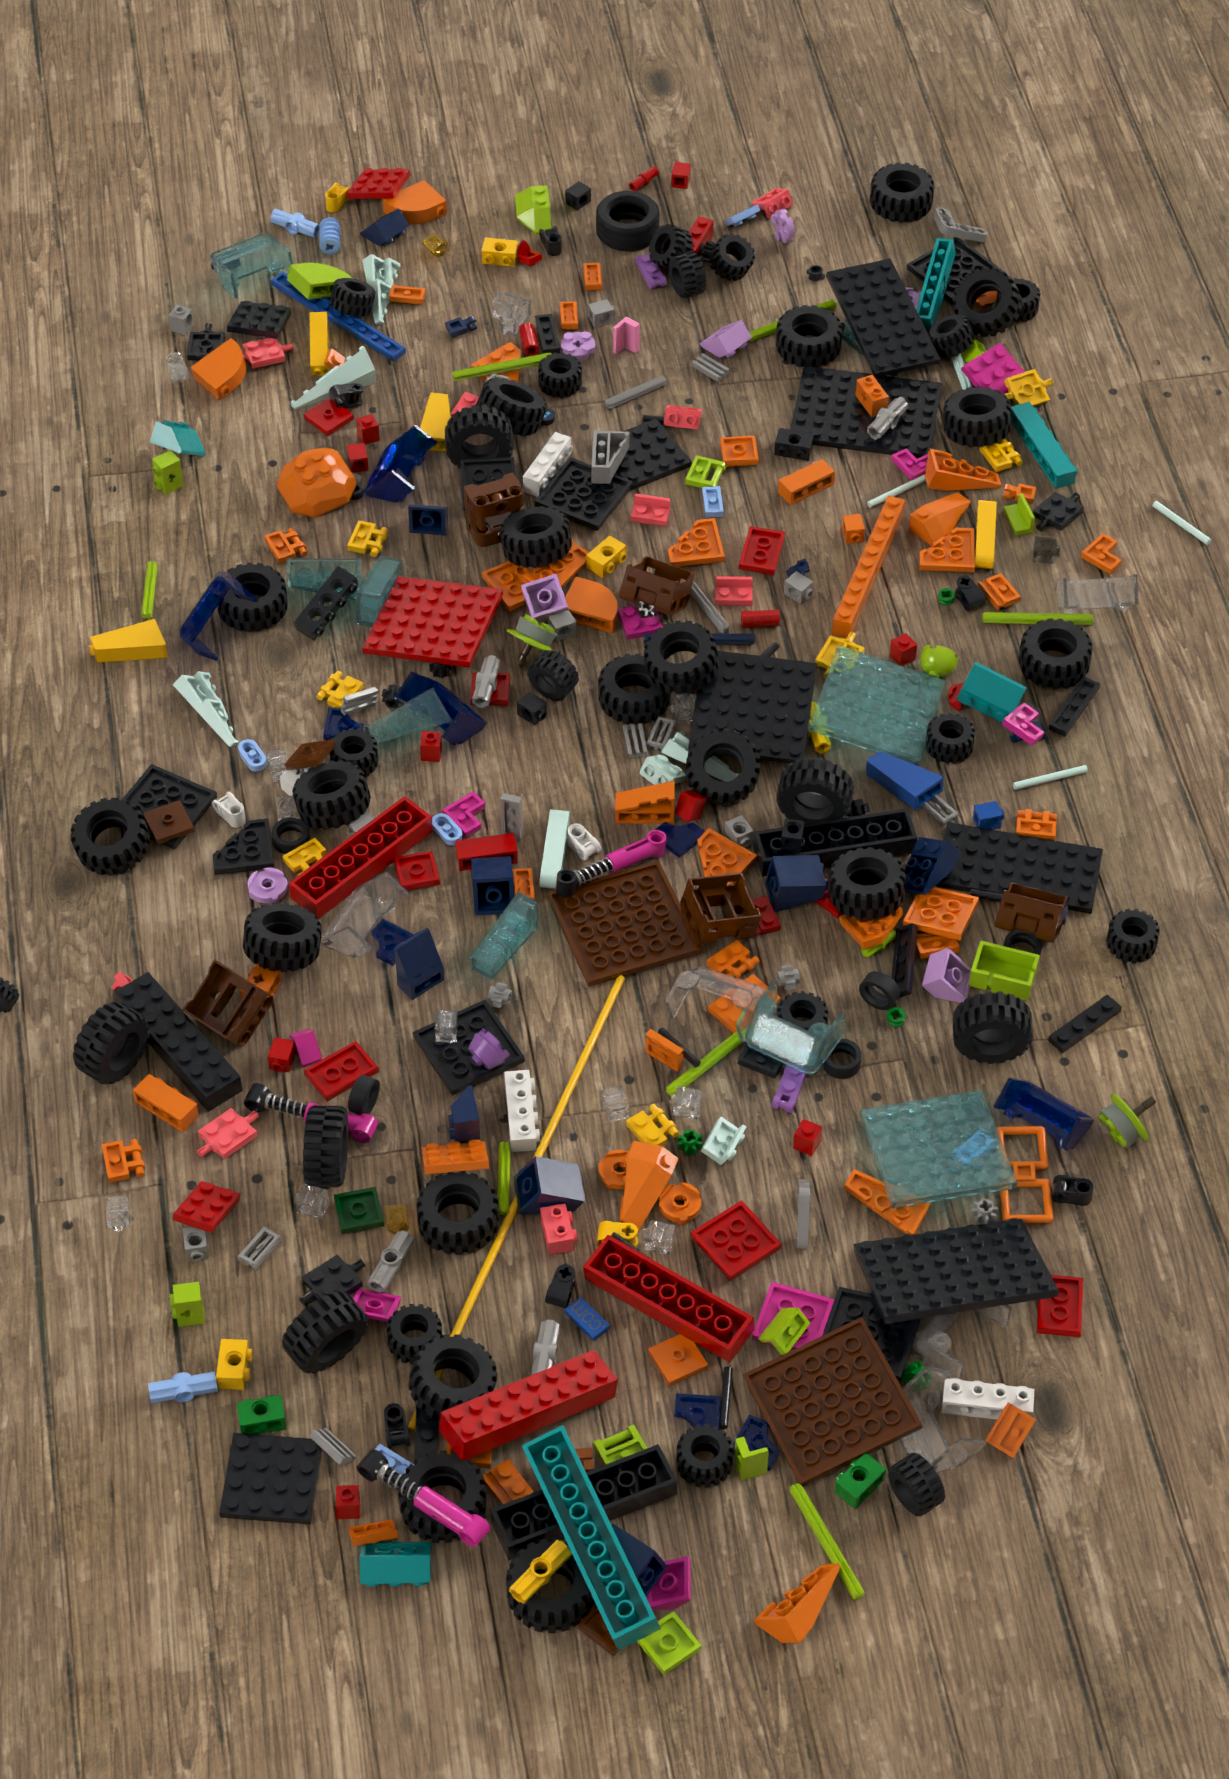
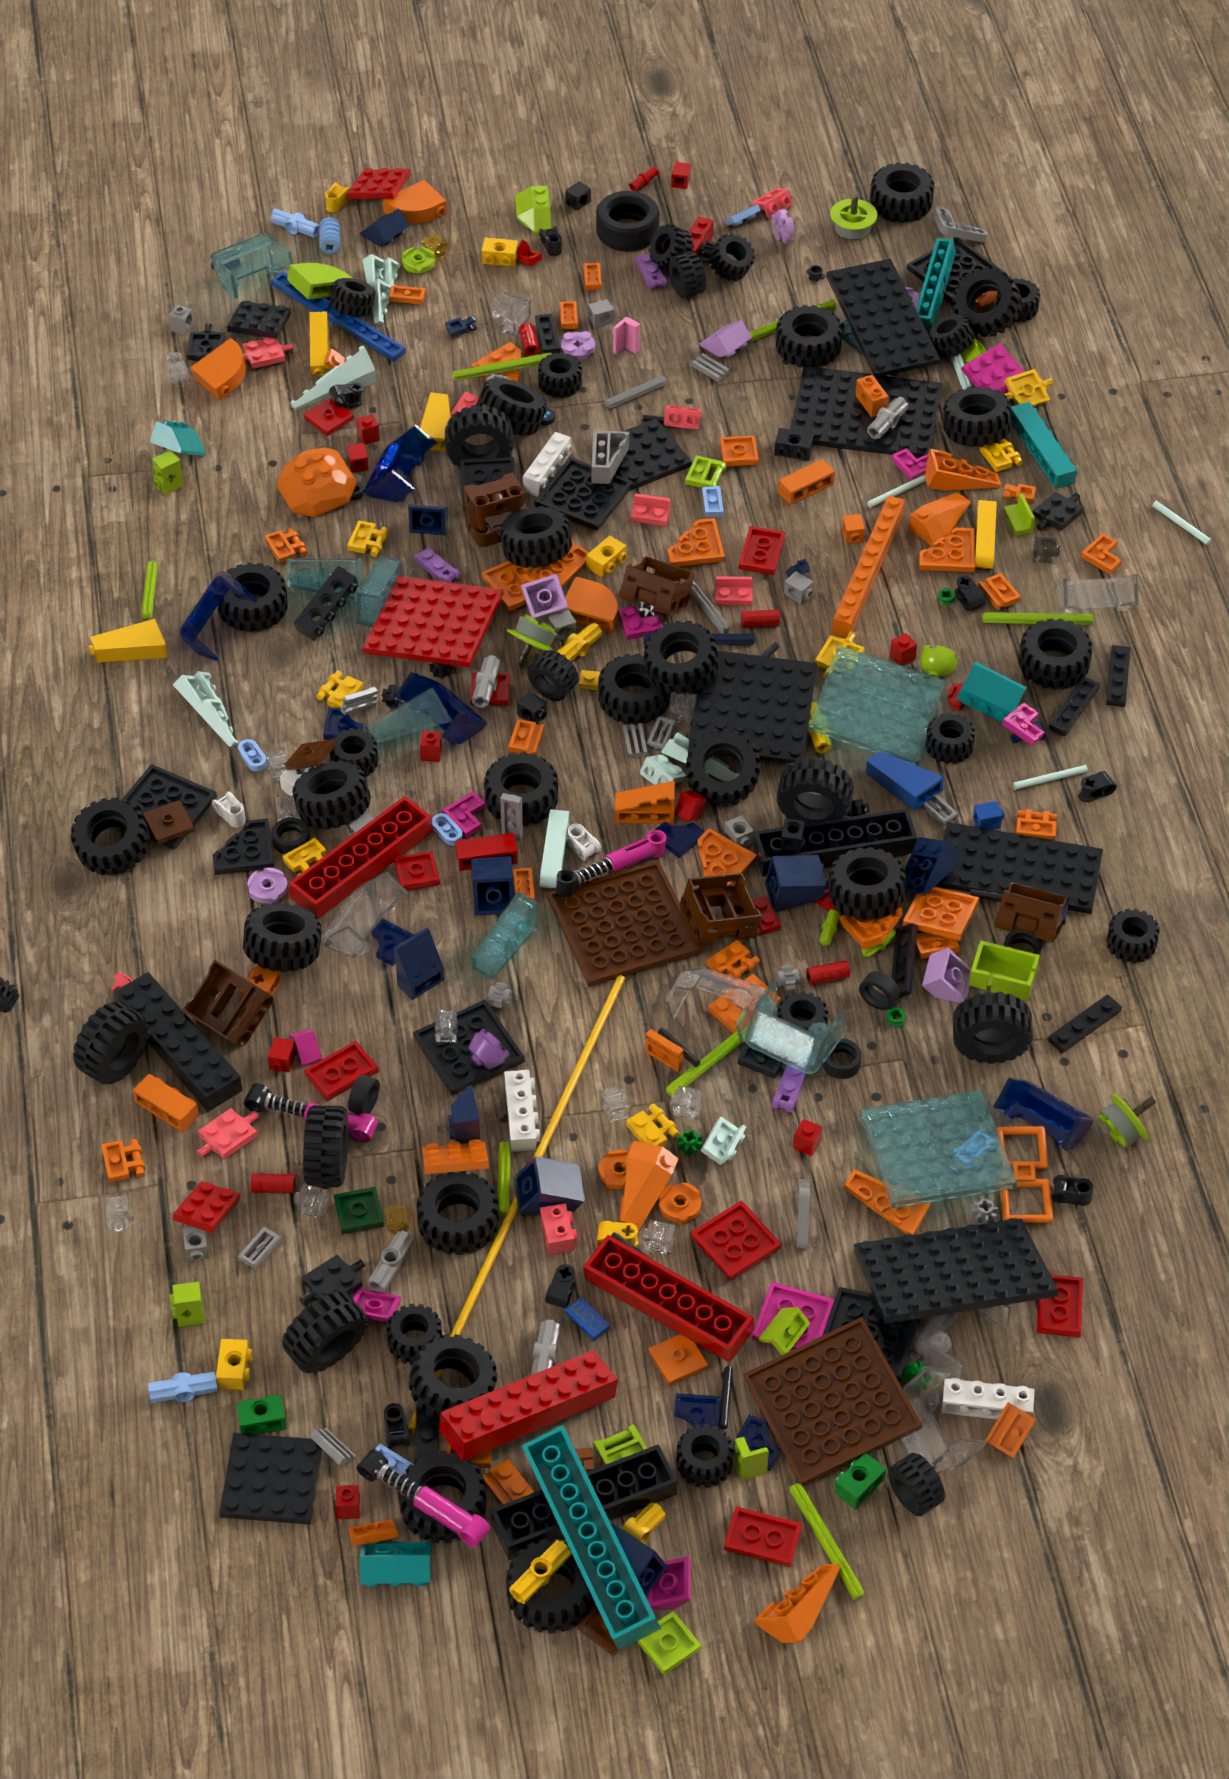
none -> red axle [251,1173,296,1194]
none -> lime plate [402,247,435,273]
none -> medium lavender plate [414,547,461,583]
none -> black tyre [484,752,559,826]
none -> orange plate [508,719,544,754]
none -> yellow piece [557,623,602,661]
none -> yellow plate [579,670,600,691]
none -> yellow piece [621,1502,666,1544]
none -> red plate [724,1506,802,1568]
none -> red axle [806,960,850,986]
none -> lime axle [819,910,840,946]
none -> lime piece [830,194,877,239]
none -> black piece [1078,770,1117,802]
none -> black plate [1106,645,1131,707]

